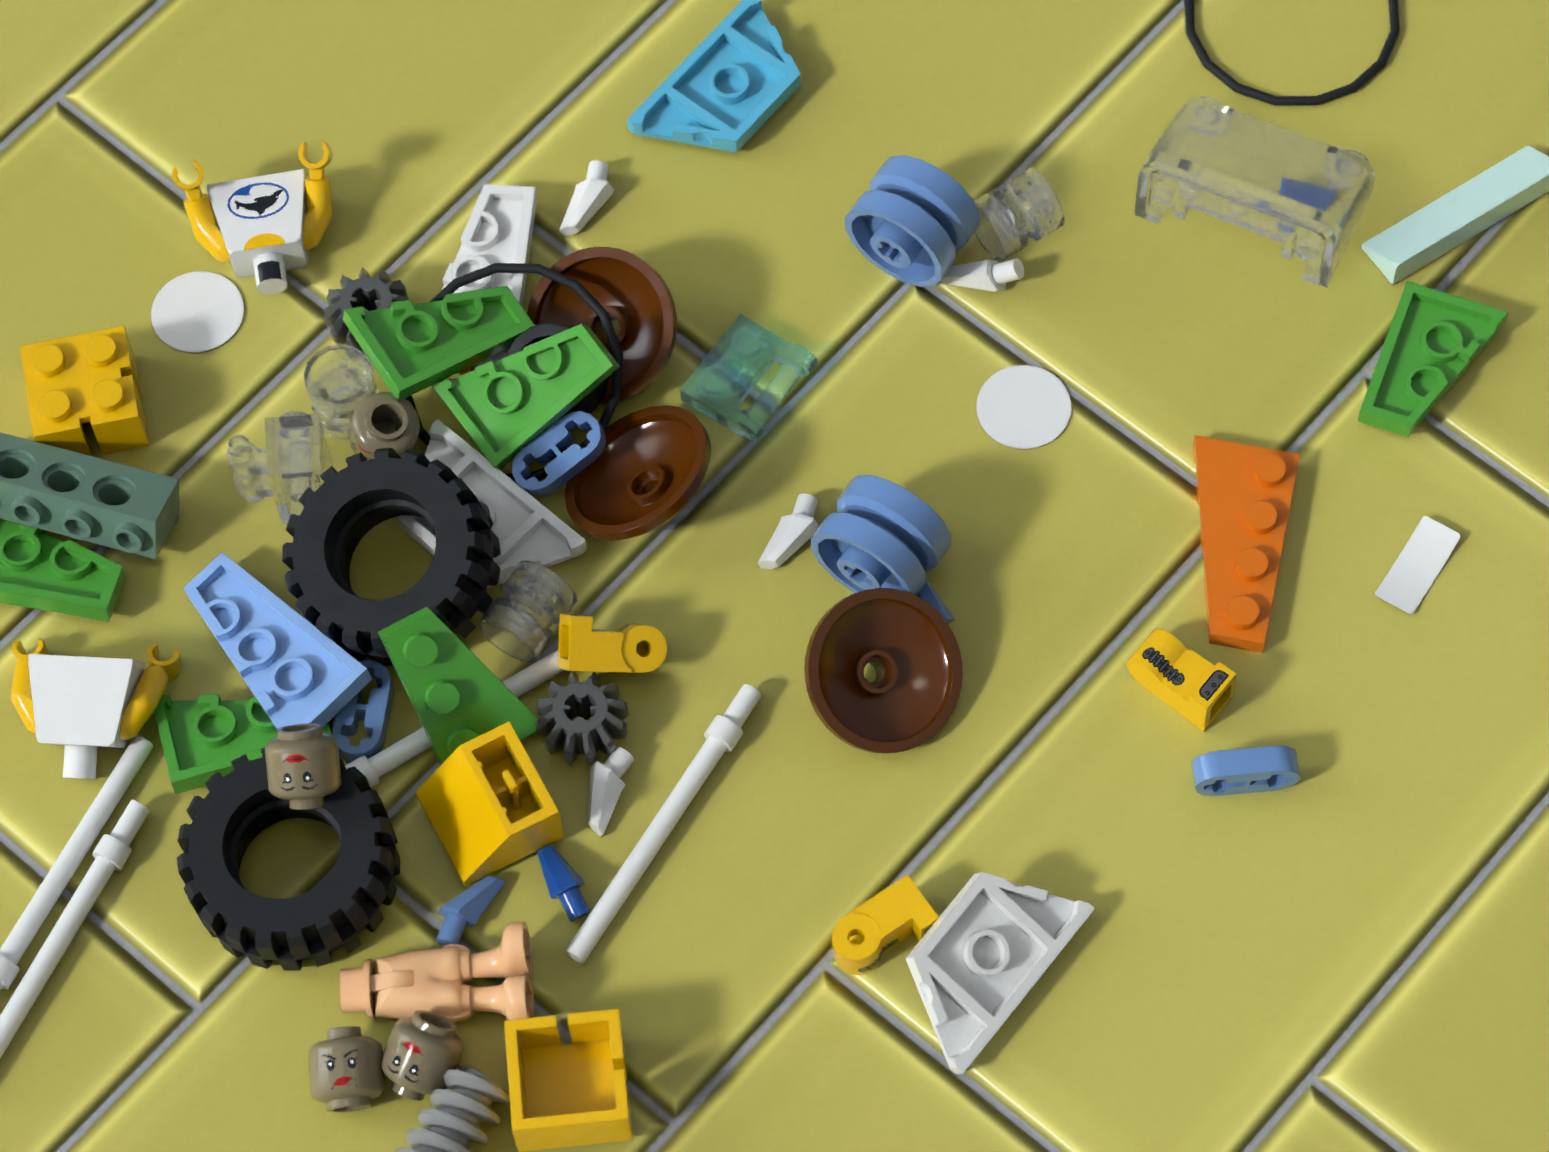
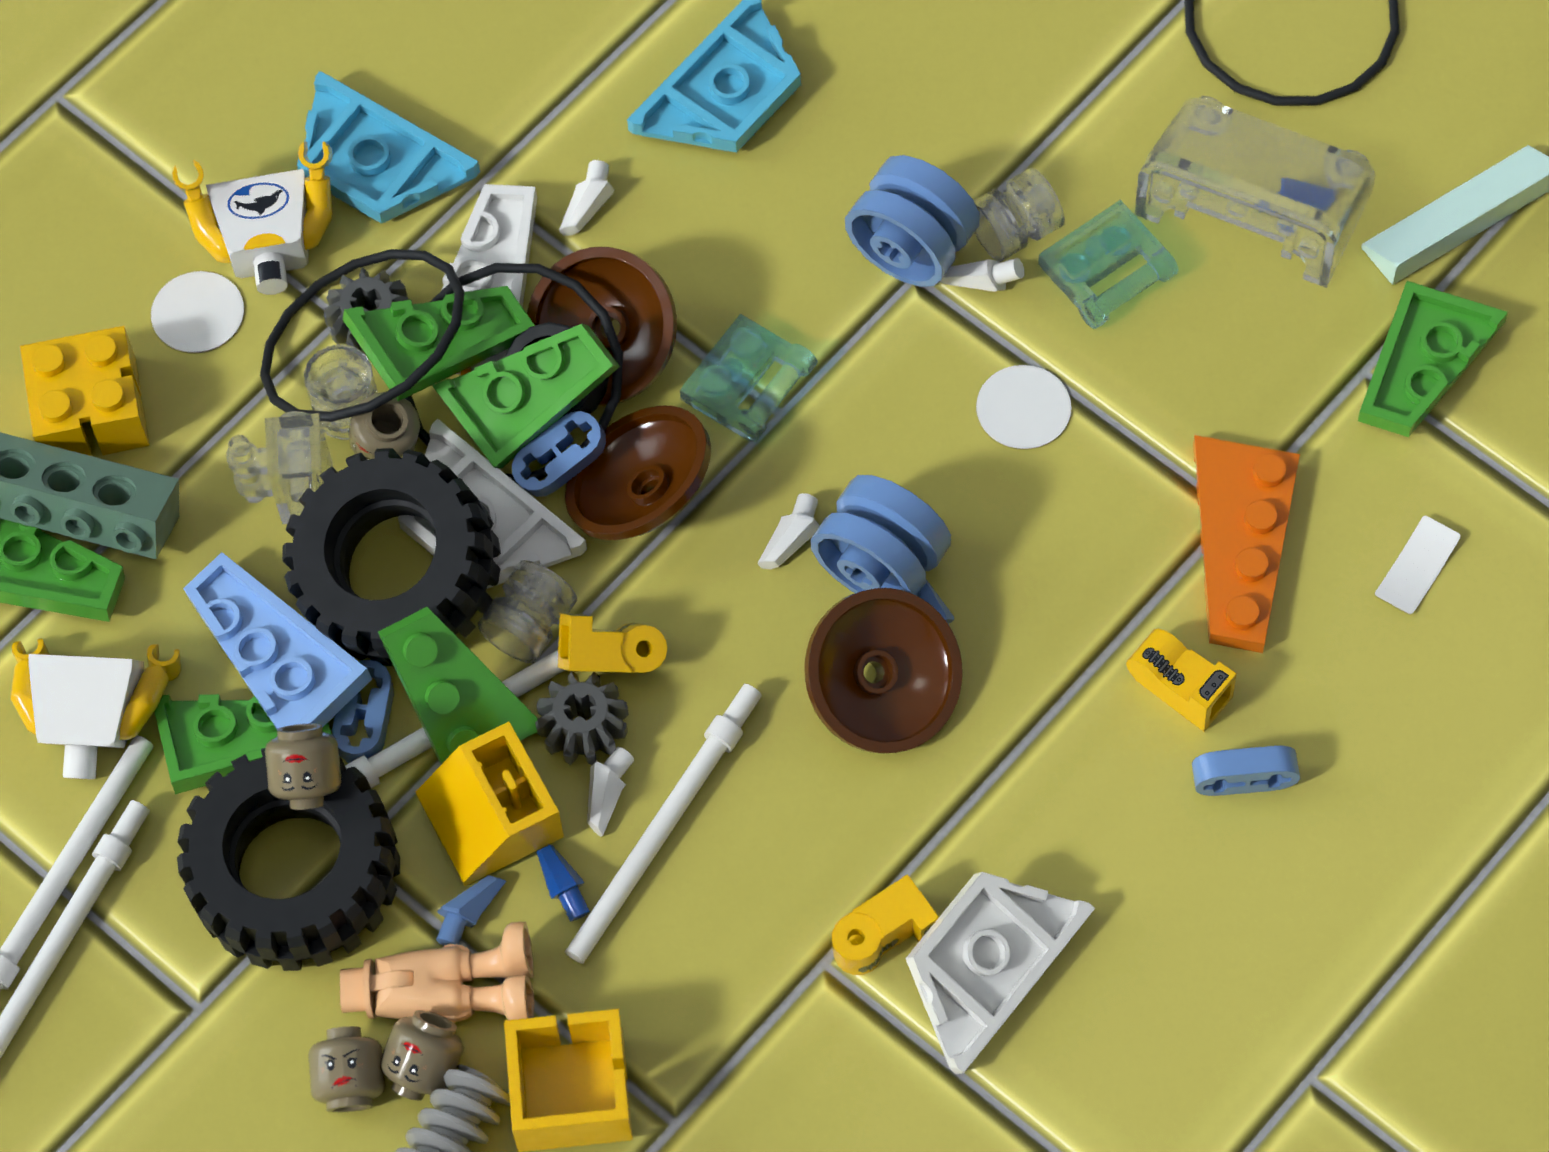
none -> black piece [260,249,465,422]
none -> medium azure wing [297,71,480,224]
none -> clear light blue plate [1038,199,1179,329]

